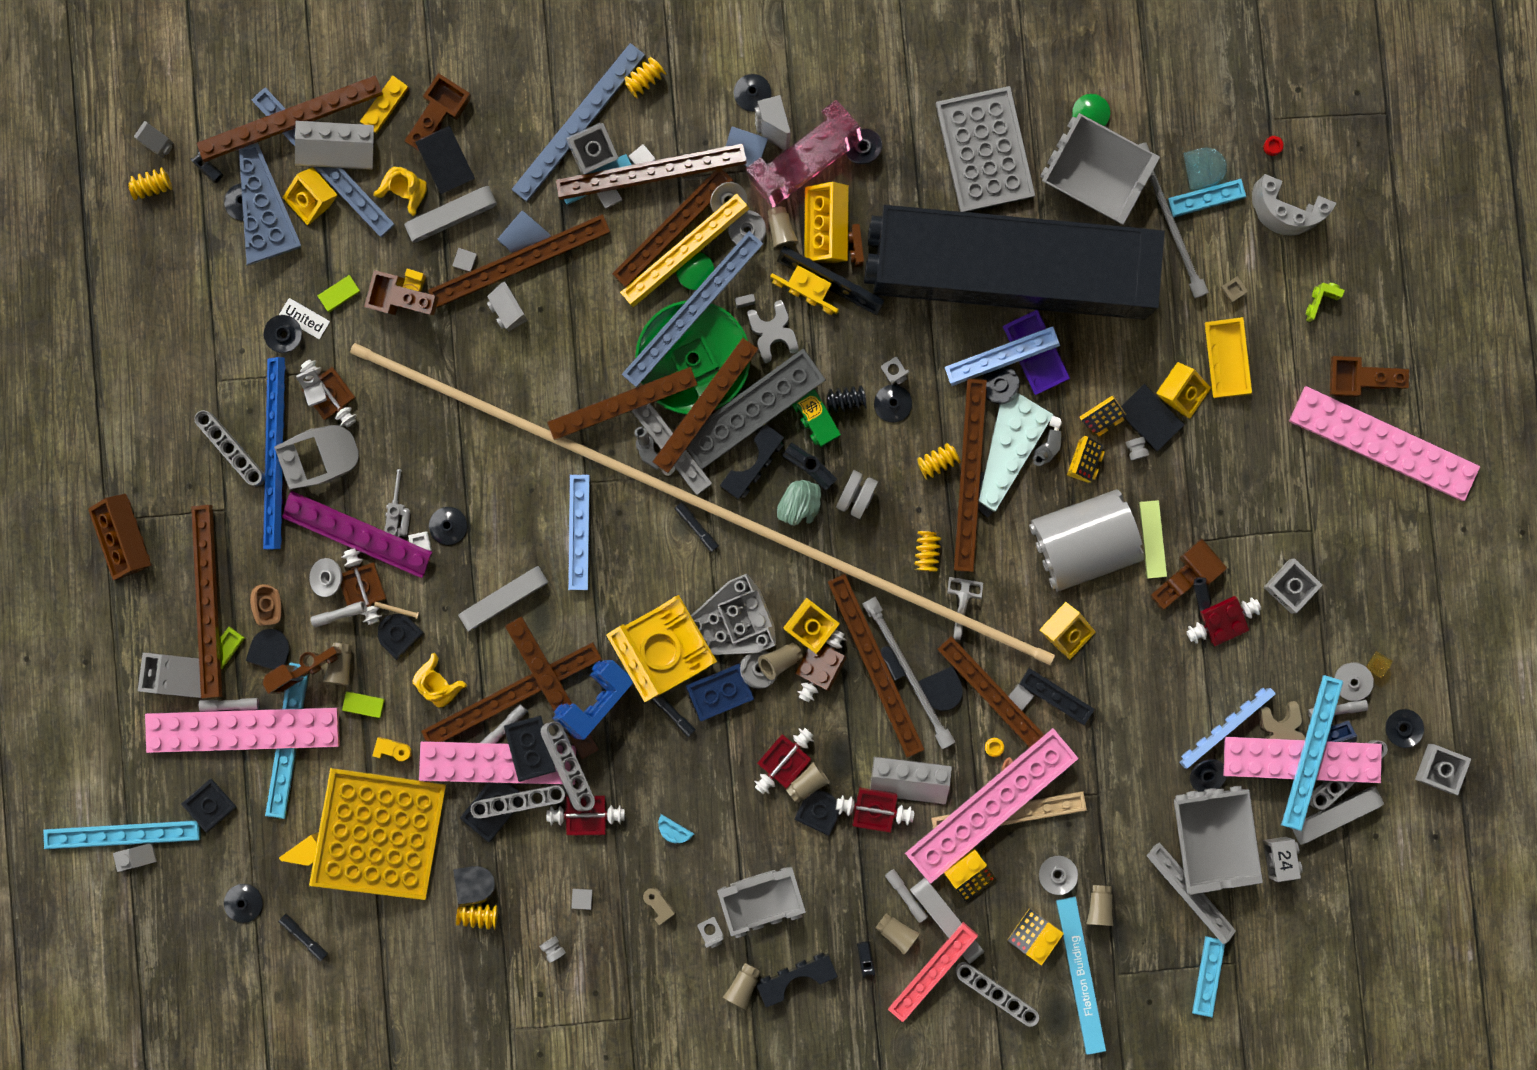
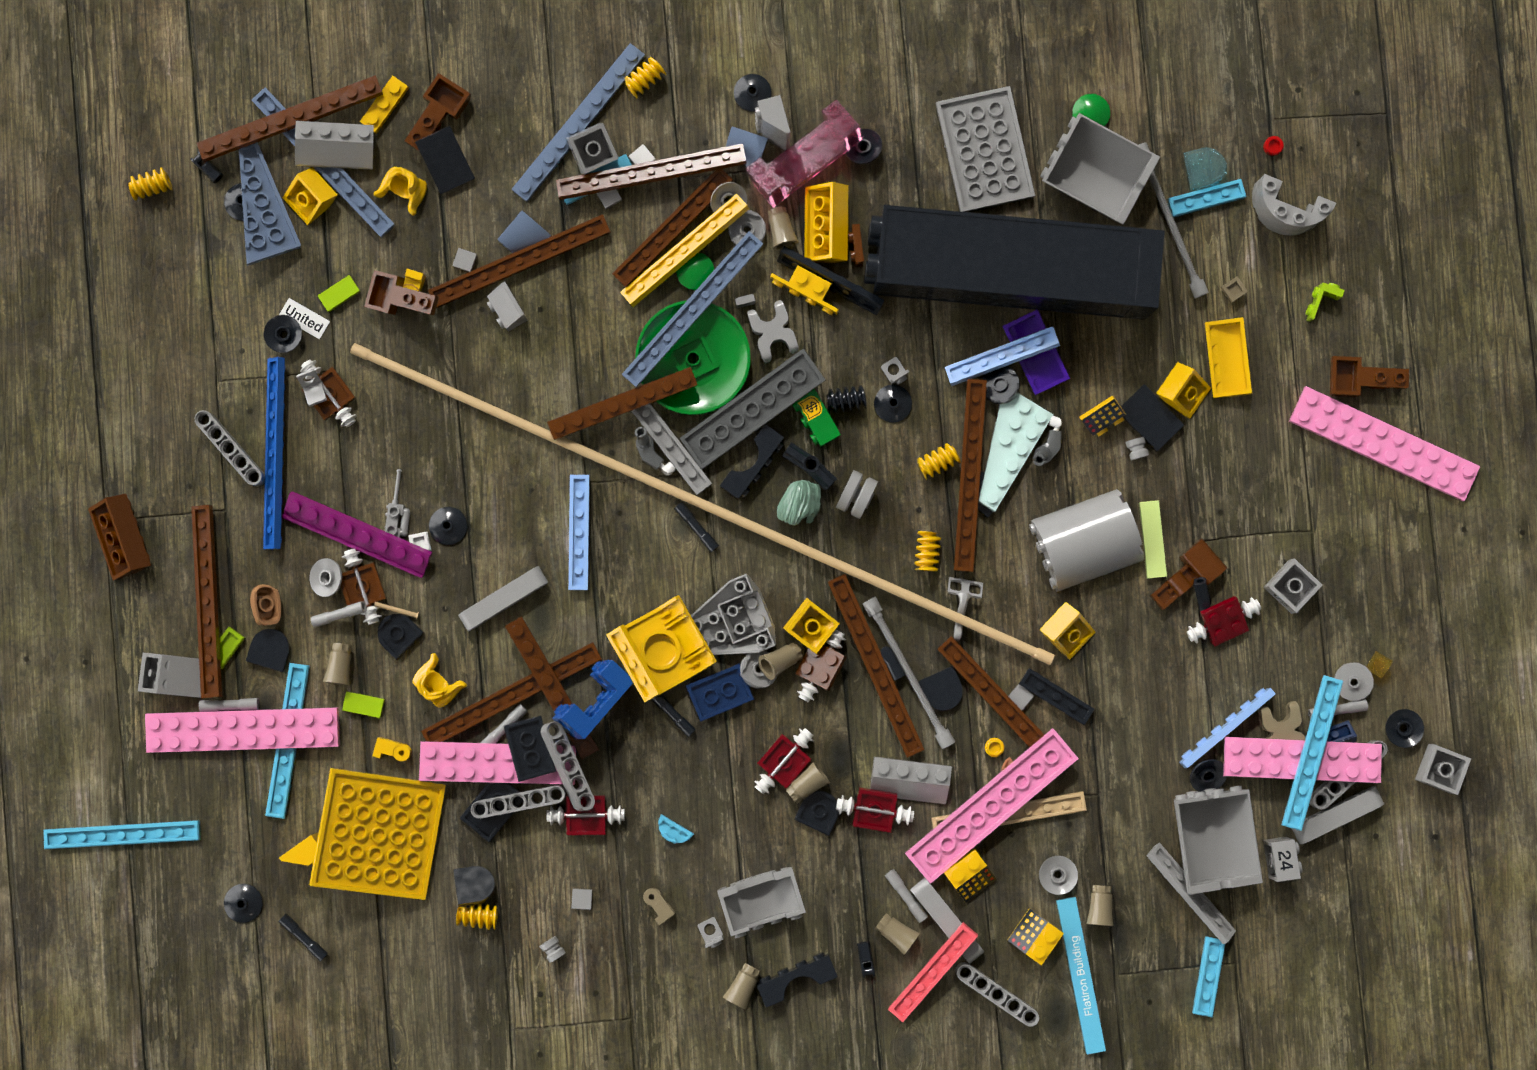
light grey slope [113,843,157,872] -> none
light grey slope [134,121,173,158] -> none
black tile [181,778,237,833] -> none
reddish brown plate [263,646,342,694] -> none
light grey slope [274,425,359,490] -> none
light grey beam [404,186,497,243] -> none
reddish brown plate [652,338,758,473] -> none
slope [1067,436,1105,483] -> none

